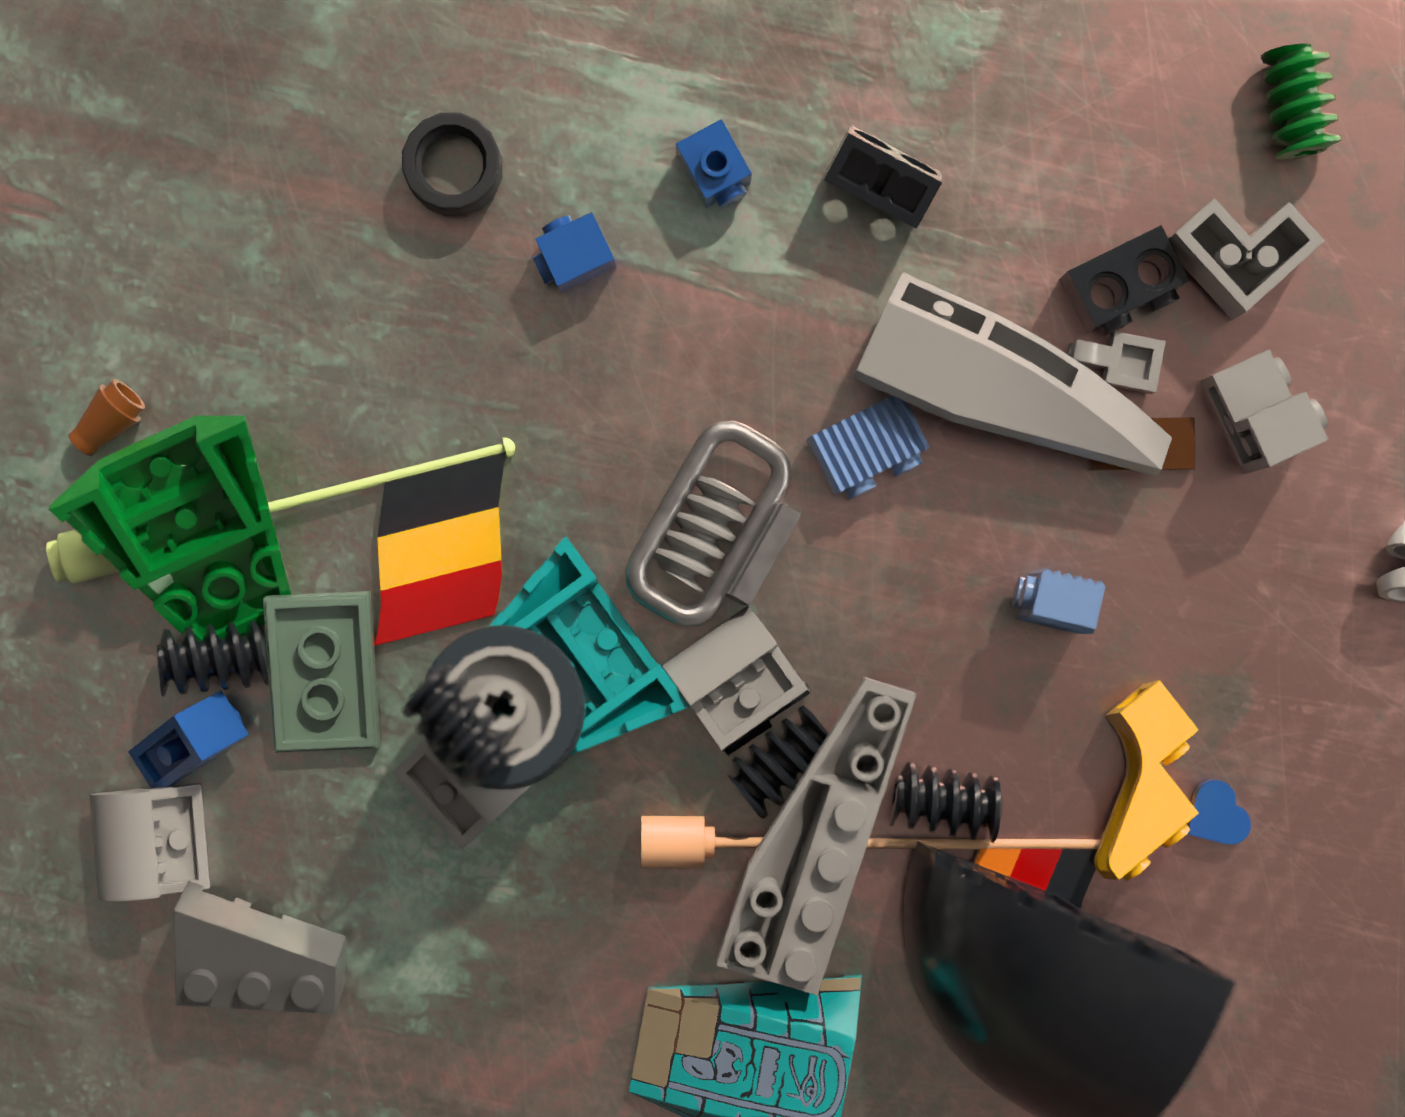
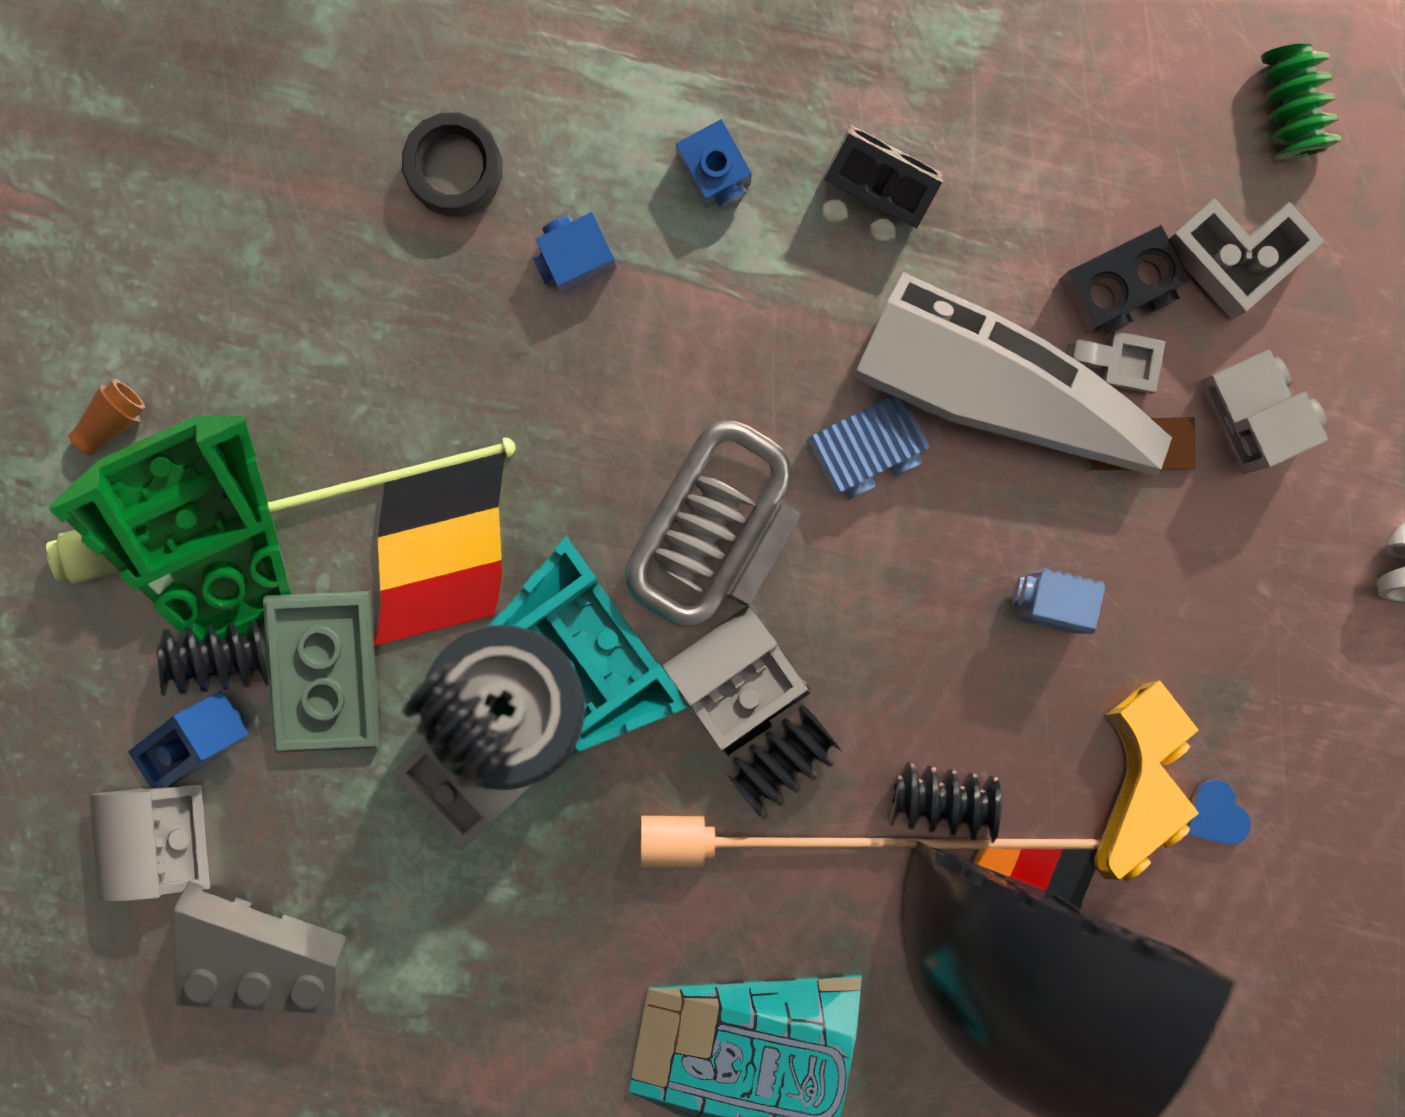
light grey wedge [716,677,917,995] -> none

